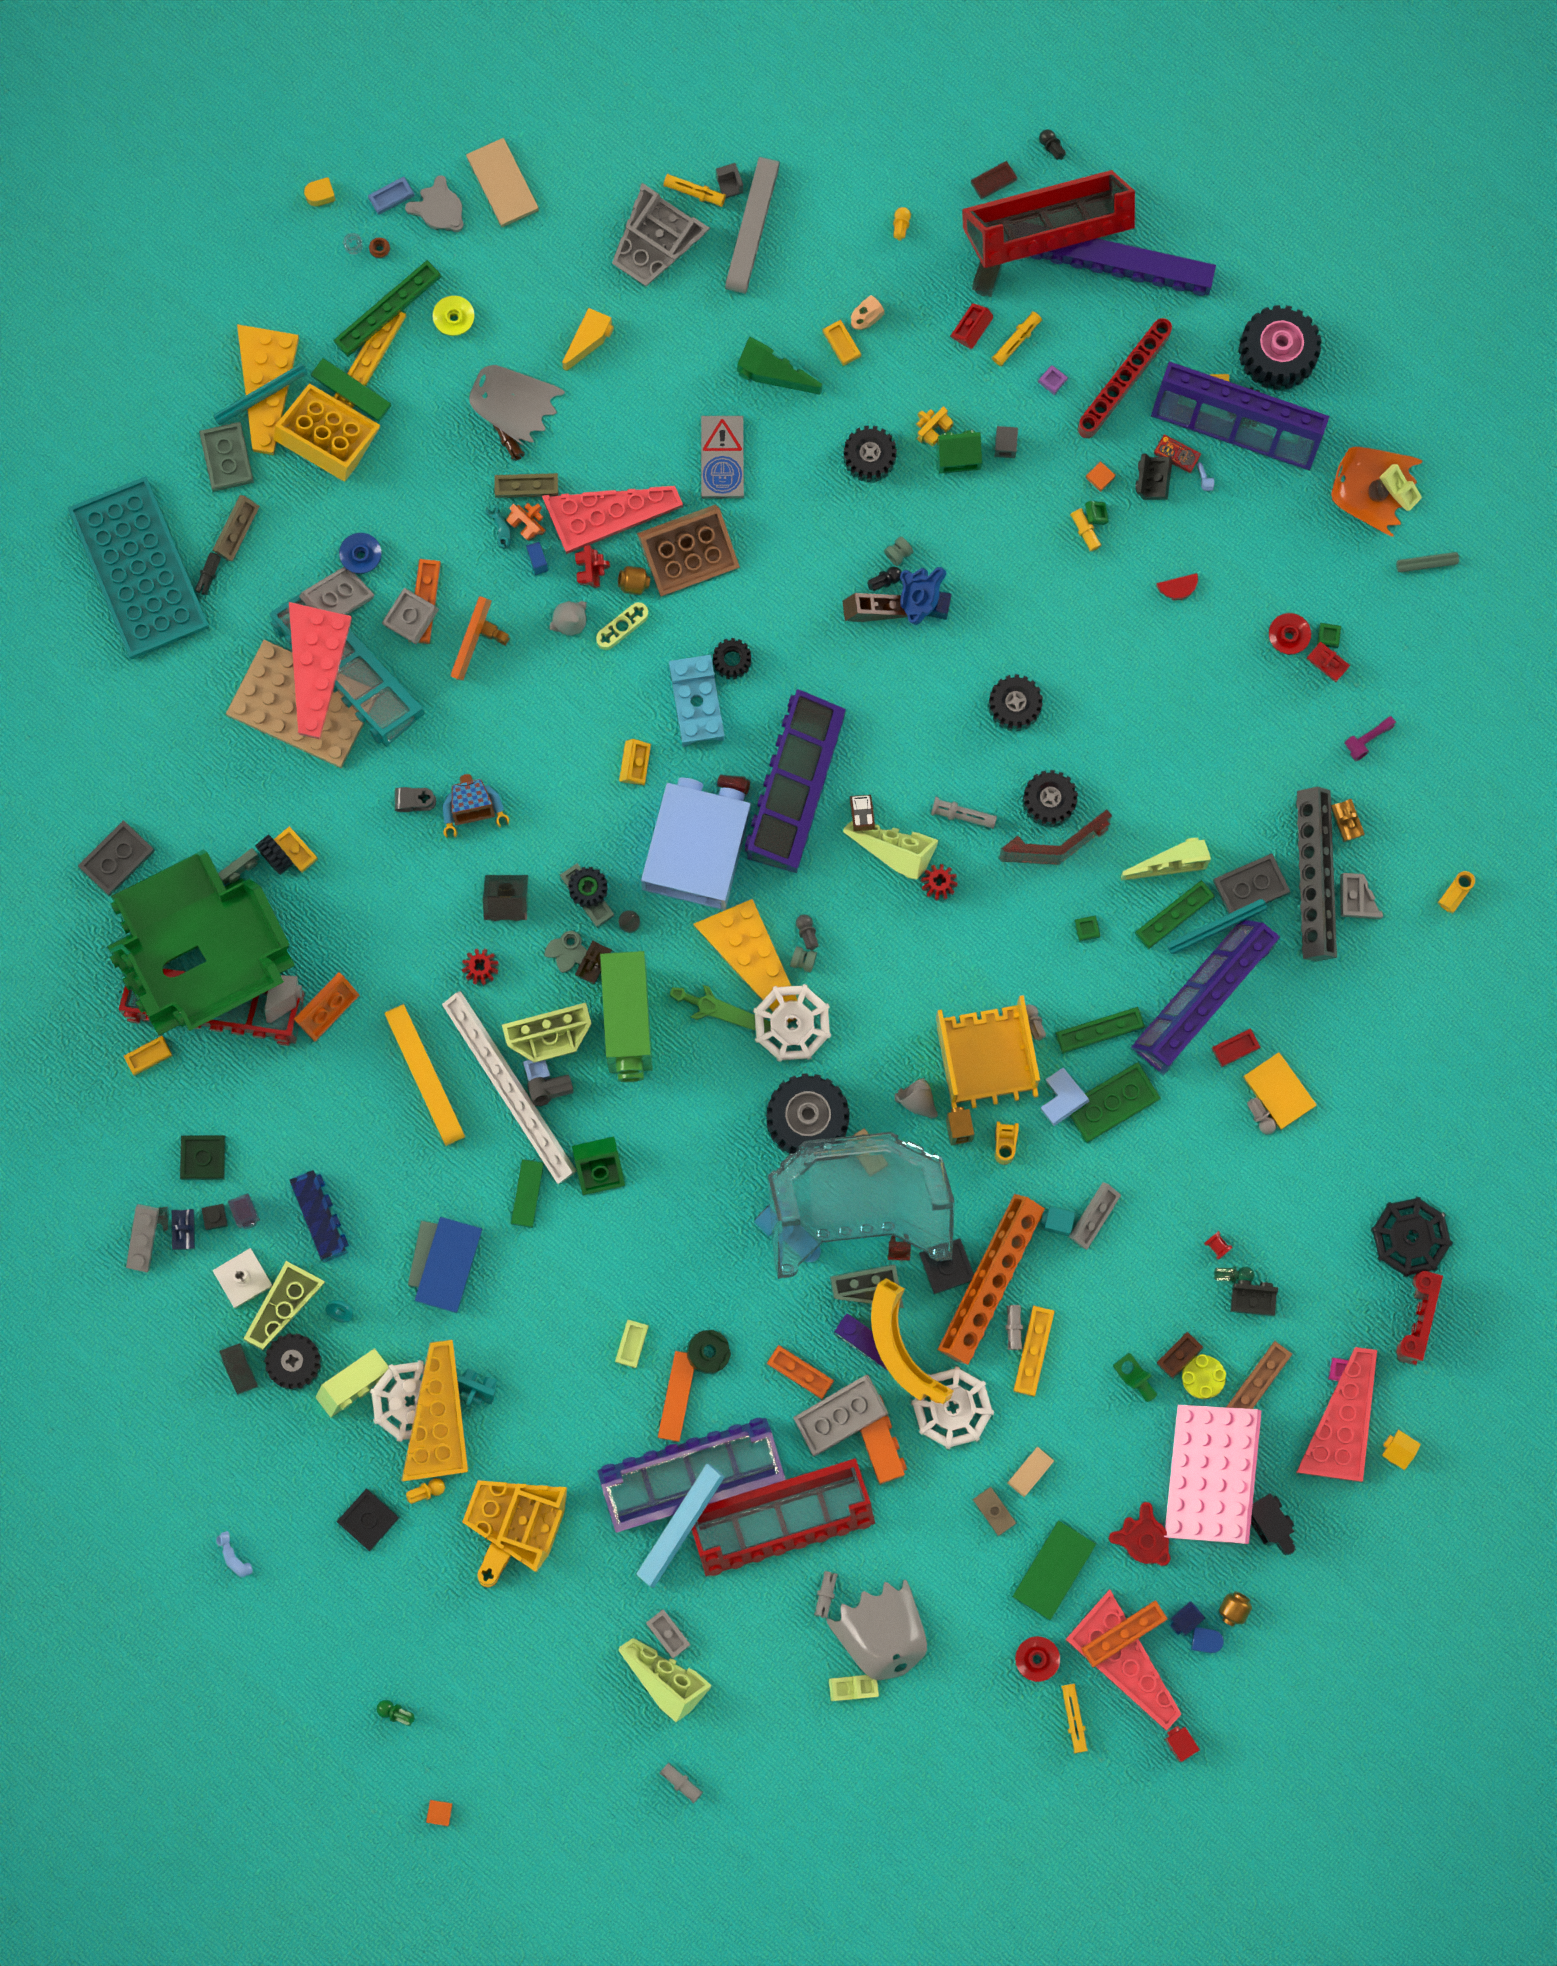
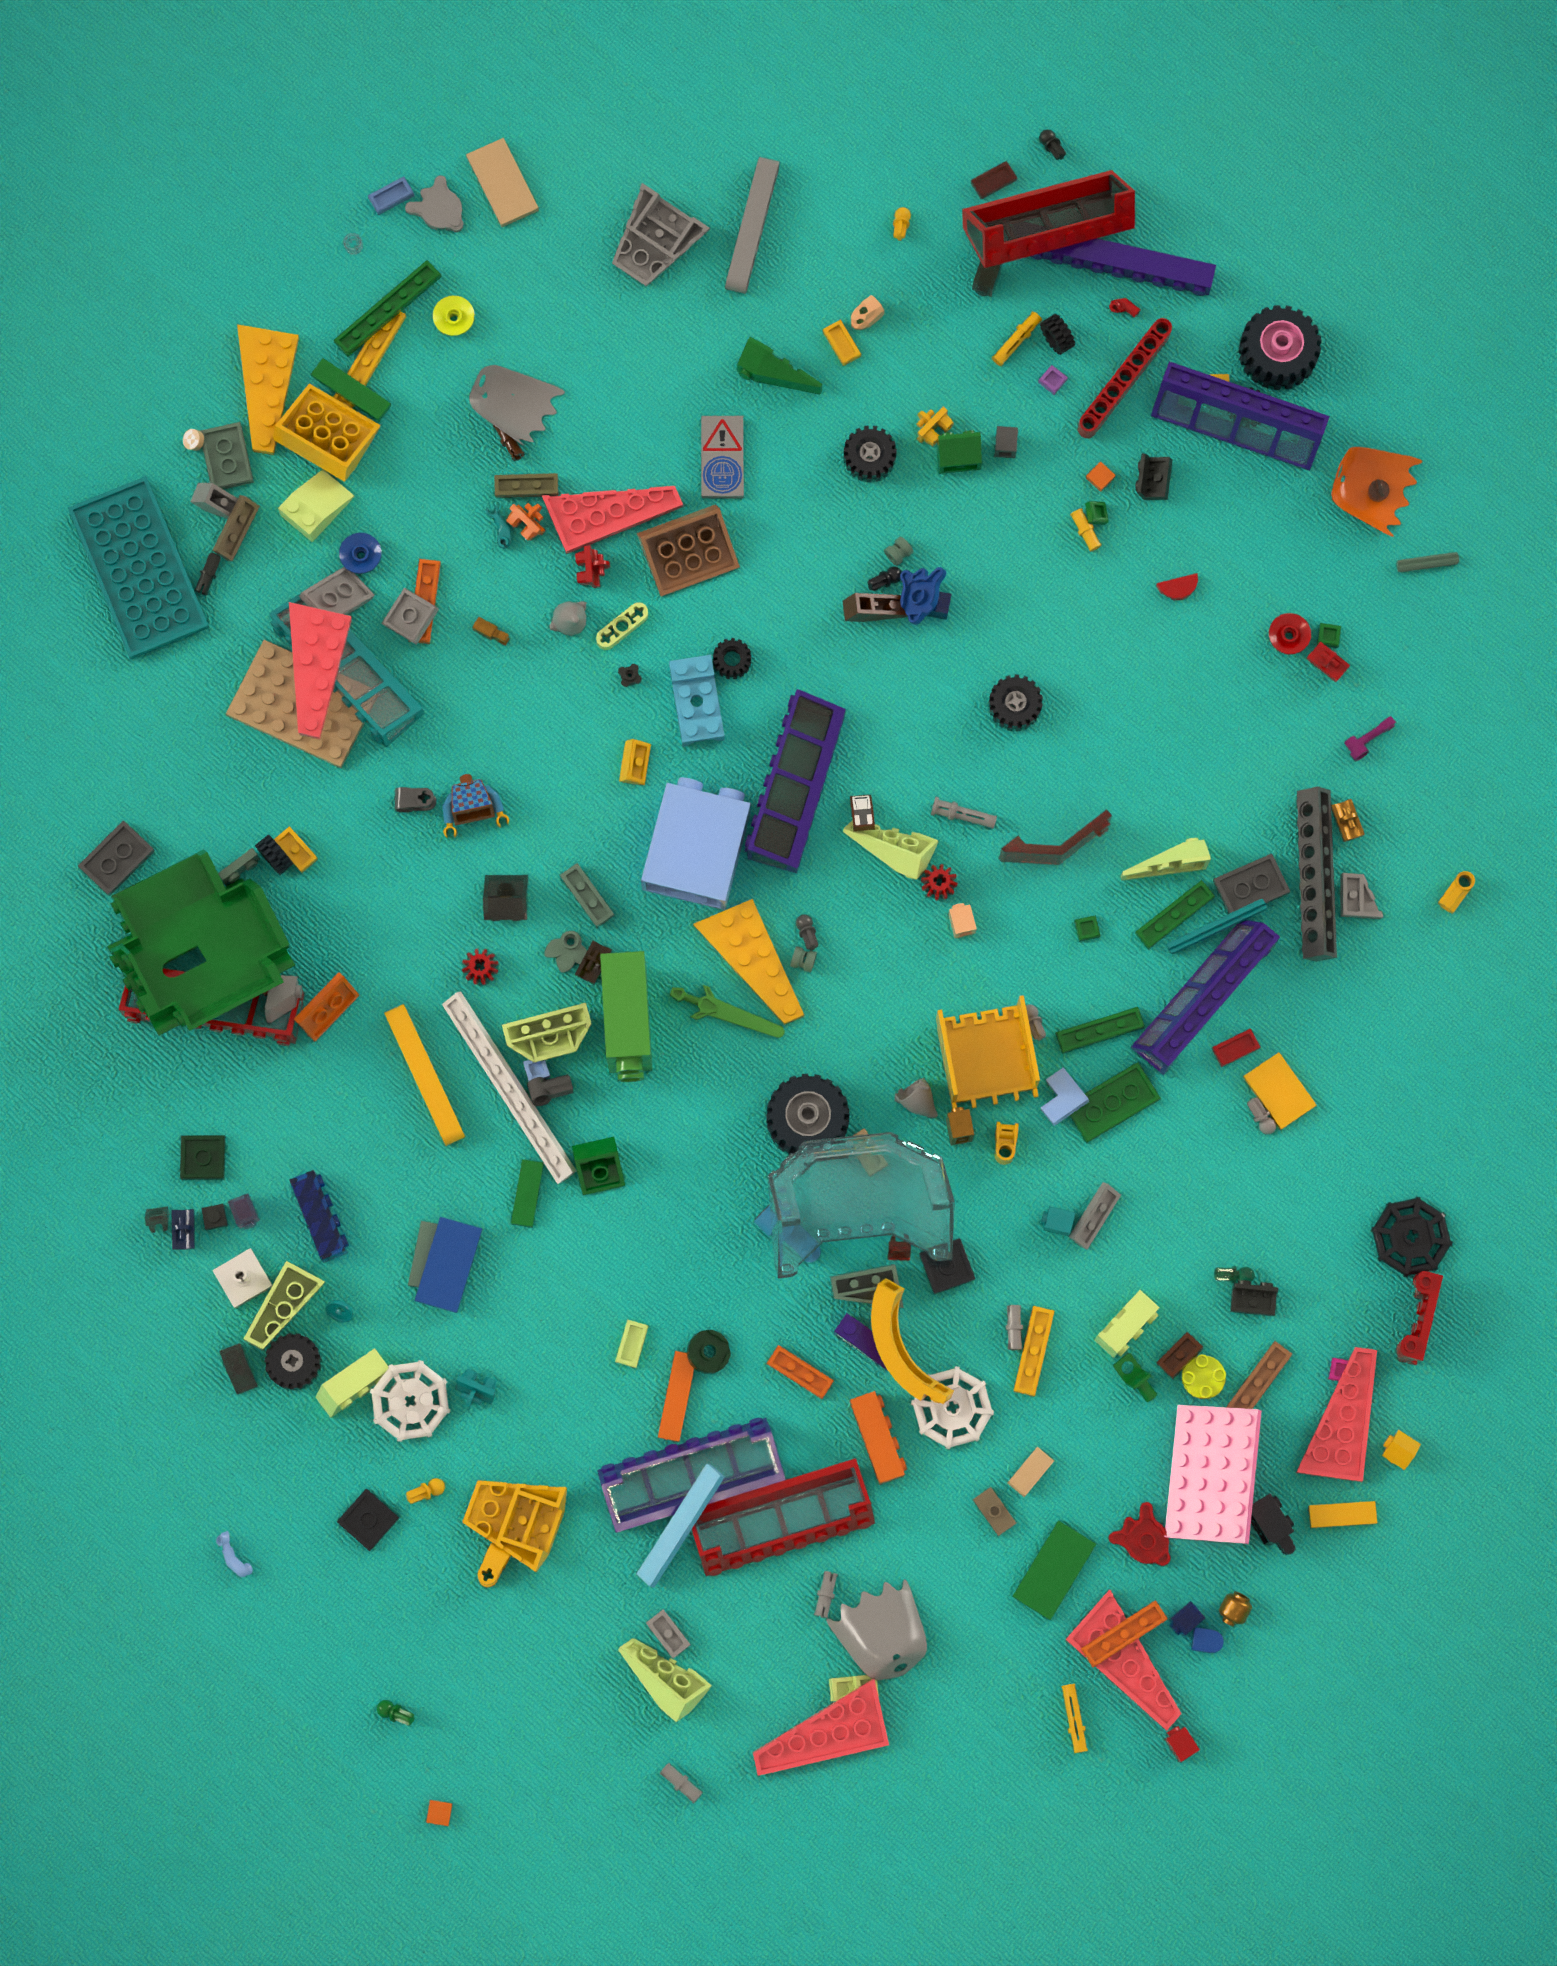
yellow tile [124,1036,173,1076] -> none
light grey plate [126,1204,159,1272] -> none
teal axle [213,364,308,425] -> none
yellow piece [304,177,336,206] -> none
dark orange plate [369,237,390,258] -> none
yellow wing [401,1340,468,1482] -> none
orange tile [451,596,492,681] -> none
blue piece [526,542,548,575] -> none
yellow slope [562,308,614,371] -> none
black bush [568,867,608,908] -> none
pearl gold head [618,566,650,595] -> none
clear smoke tile [618,910,640,933] -> none
yellow pin [663,174,726,207] -> none
dark grey panel [716,163,743,199] -> none
clear red cone [717,774,750,796] -> none
white plate [753,984,831,1062] -> none
light grey tile [793,1375,889,1457] -> none
orange brick [937,1194,1045,1365] -> none
red slope [950,303,993,349] -> none
red dish [1015,1636,1060,1682] -> none
black wheel [1023,770,1078,827] -> none
tile [1154,434,1201,474] -> none
light blue hand [1197,463,1214,491] -> none
red bush [1204,1231,1233,1260] -> none
yellowish green slope [1379,464,1422,511] -> none
none -> tan tile [183,429,204,451]
none -> light grey slope [190,483,238,519]
none -> yellowish green slope [278,470,355,542]
none -> pearl dark grey plate [618,664,642,687]
none -> coral wing [753,1678,889,1776]
none -> light nougat brick [948,903,977,938]
none -> black tyre [1040,314,1075,355]
none -> yellowish green wedge [1094,1290,1160,1358]
none -> red arm [1109,298,1141,318]
none -> yellow tile [1308,1501,1377,1528]

